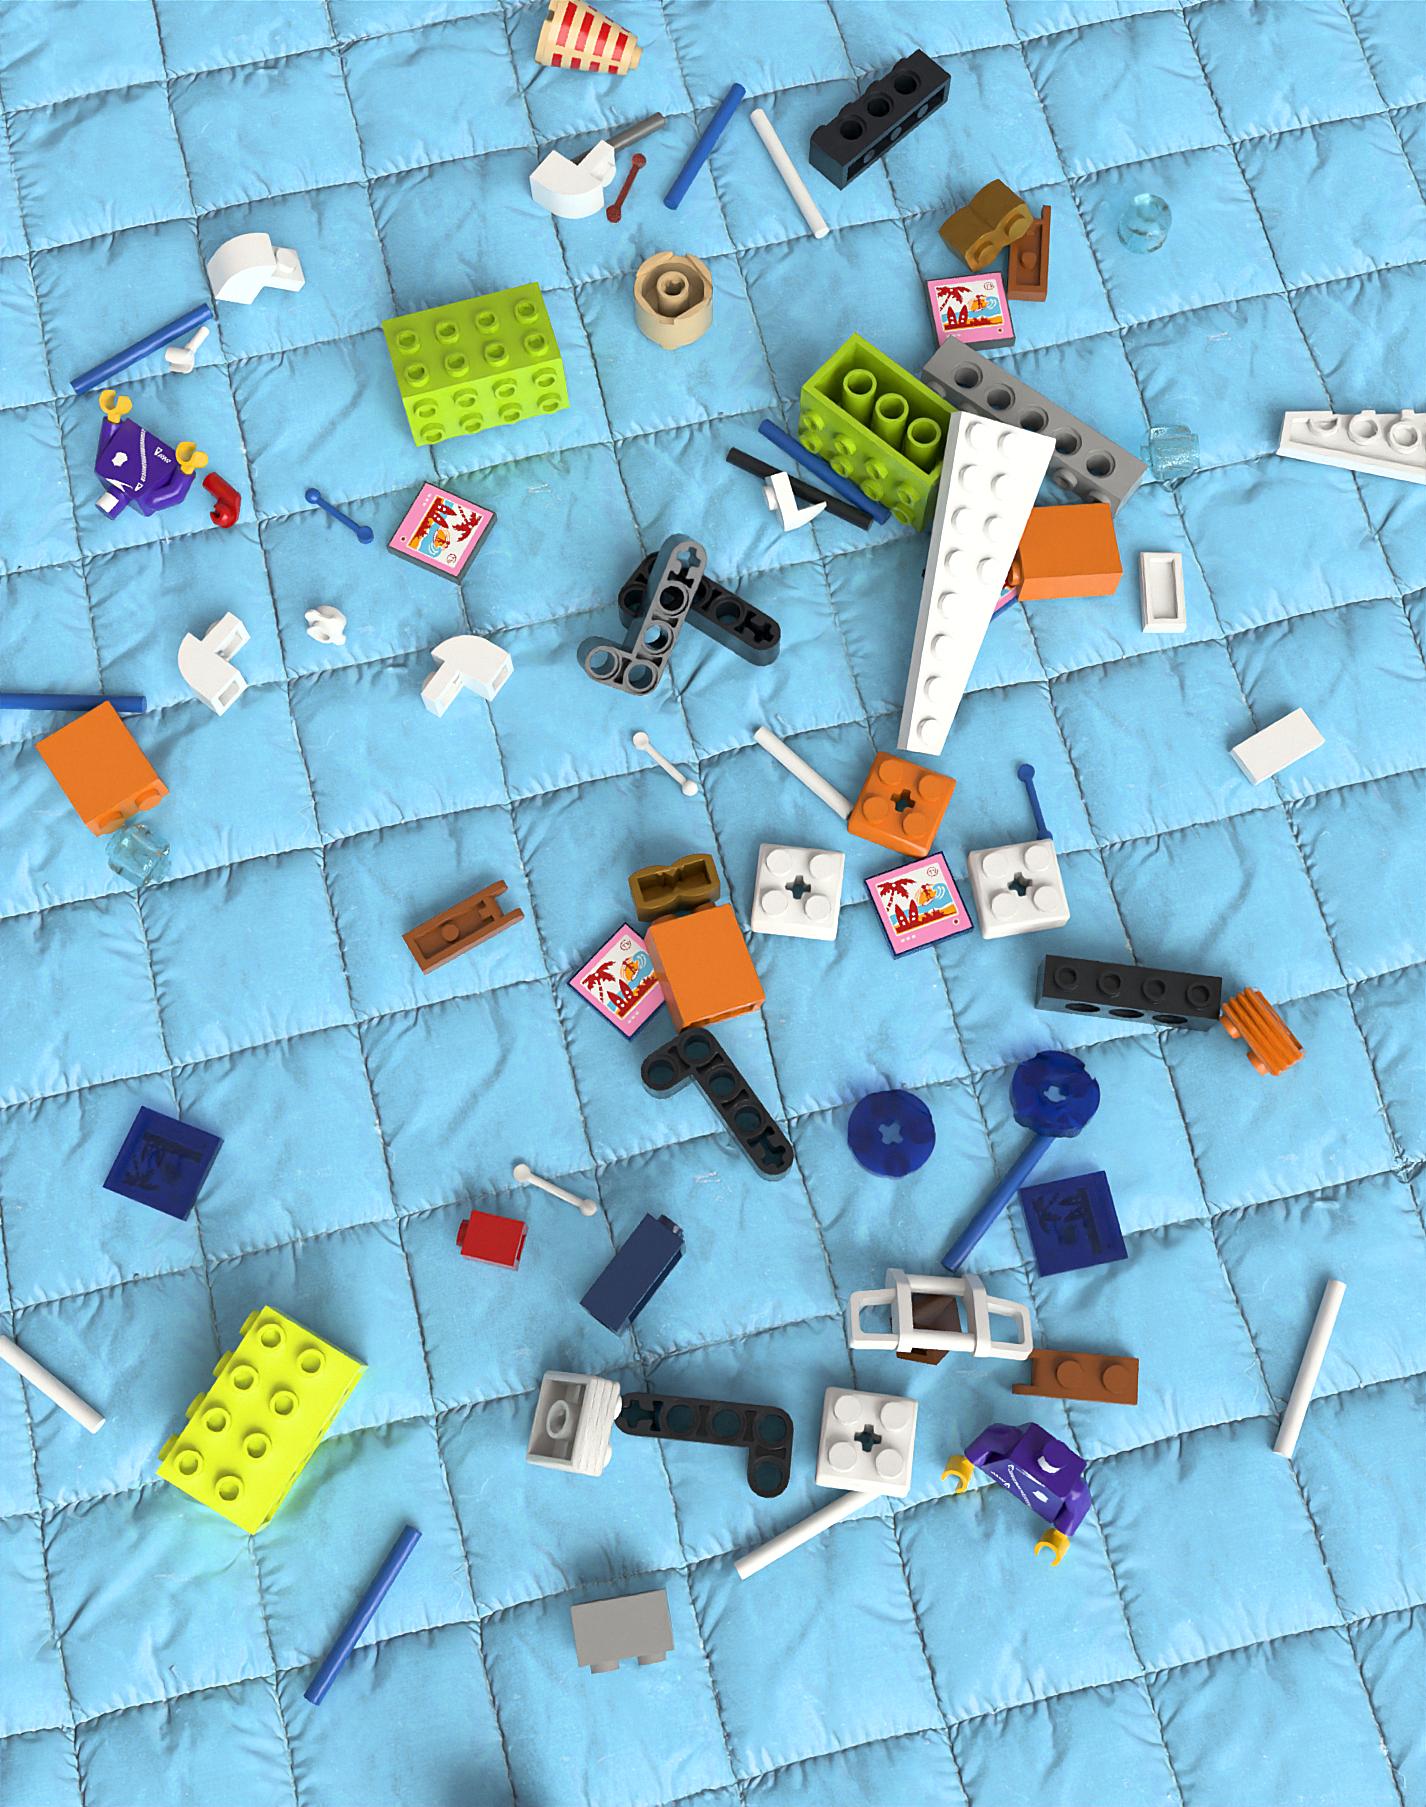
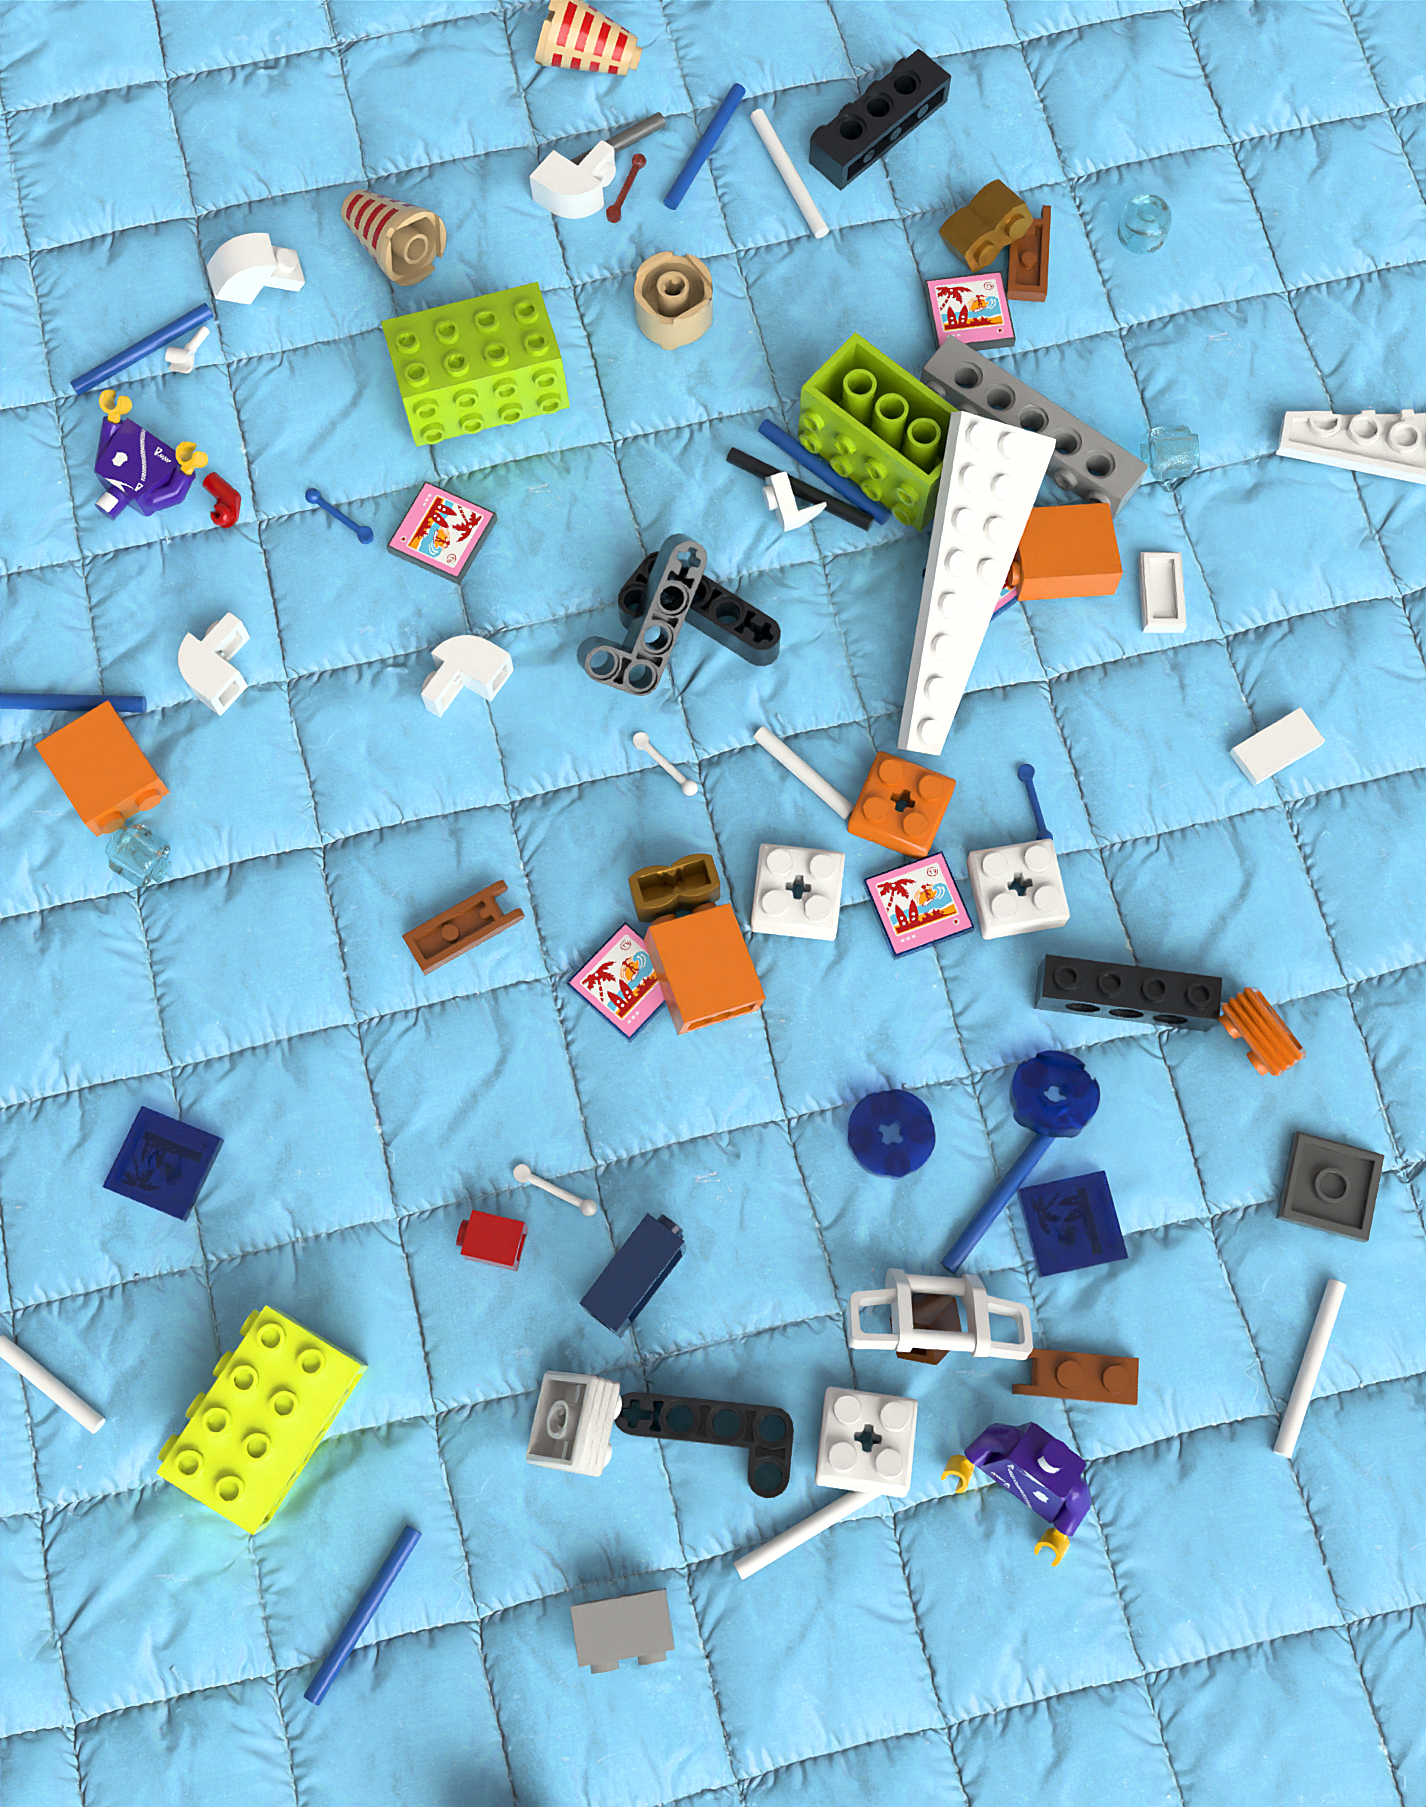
white plate [305,605,346,645] -> none
black beam [641,1027,794,1182] -> none
none -> tan cone [341,189,446,286]
none -> dark grey tile [1276,1131,1385,1243]

